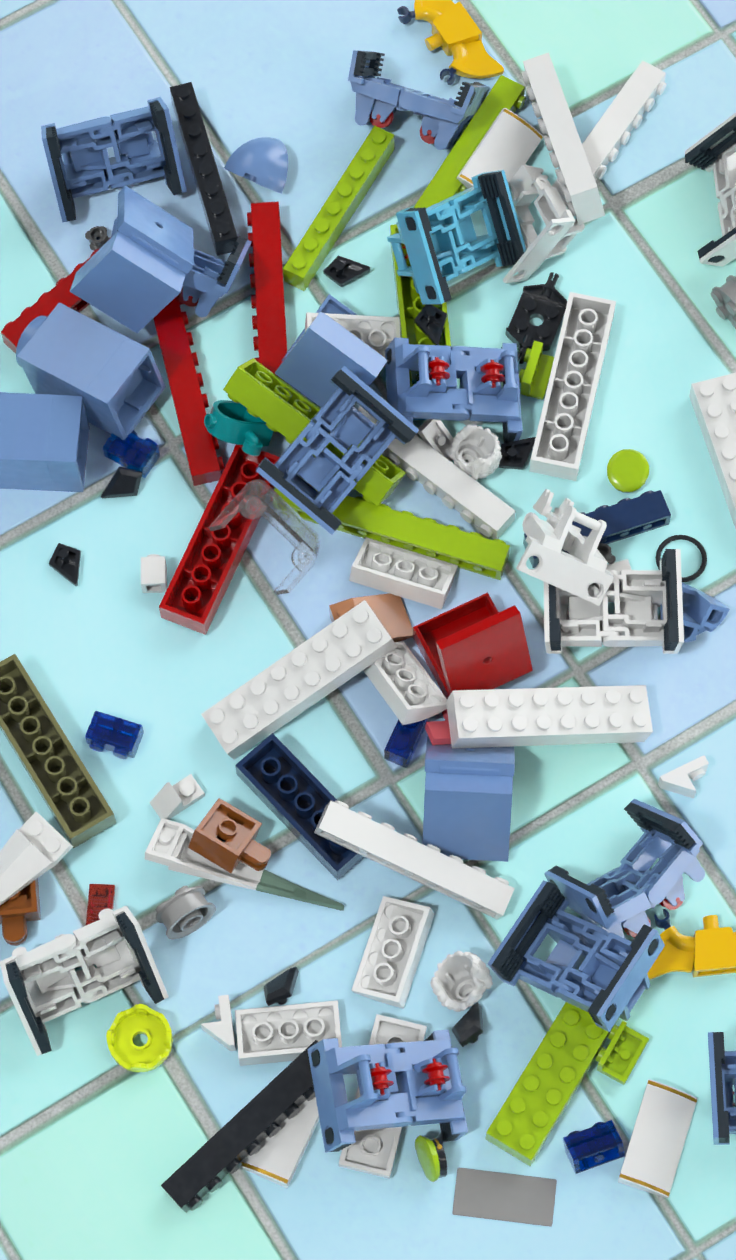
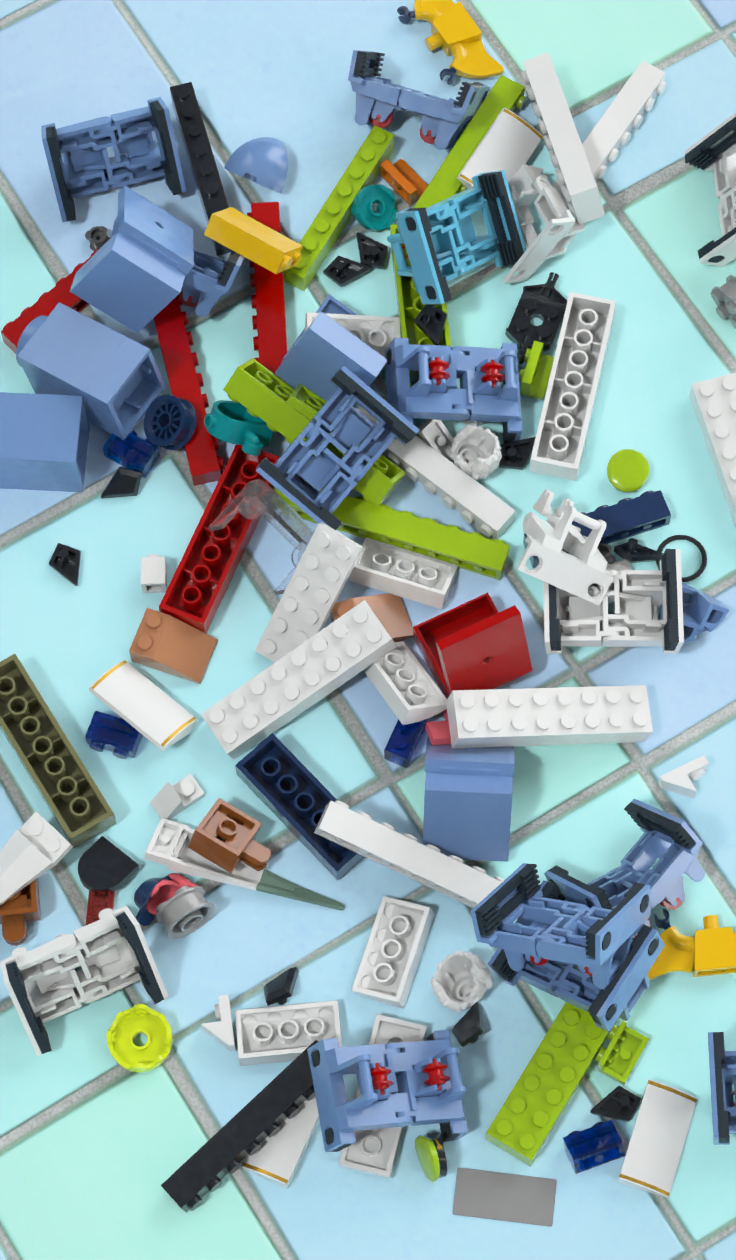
none -> black tile [78,836,139,893]
none -> white slope [88,660,198,751]
none -> nougat slope [129,608,218,684]
none -> hair [134,873,199,926]
none -> dark blue wheel [144,394,197,450]
none -> yellow brick [204,207,303,274]
none -> white plate [255,522,364,663]
none -> lime tile [286,383,327,420]
none -> teal plate [351,184,397,232]
none -> black piece [356,232,388,269]
none -> orange panel [380,159,428,206]
none -> medium blue container [470,863,651,989]
none -> black piece [590,1086,641,1122]
none -> black piece [614,538,663,563]

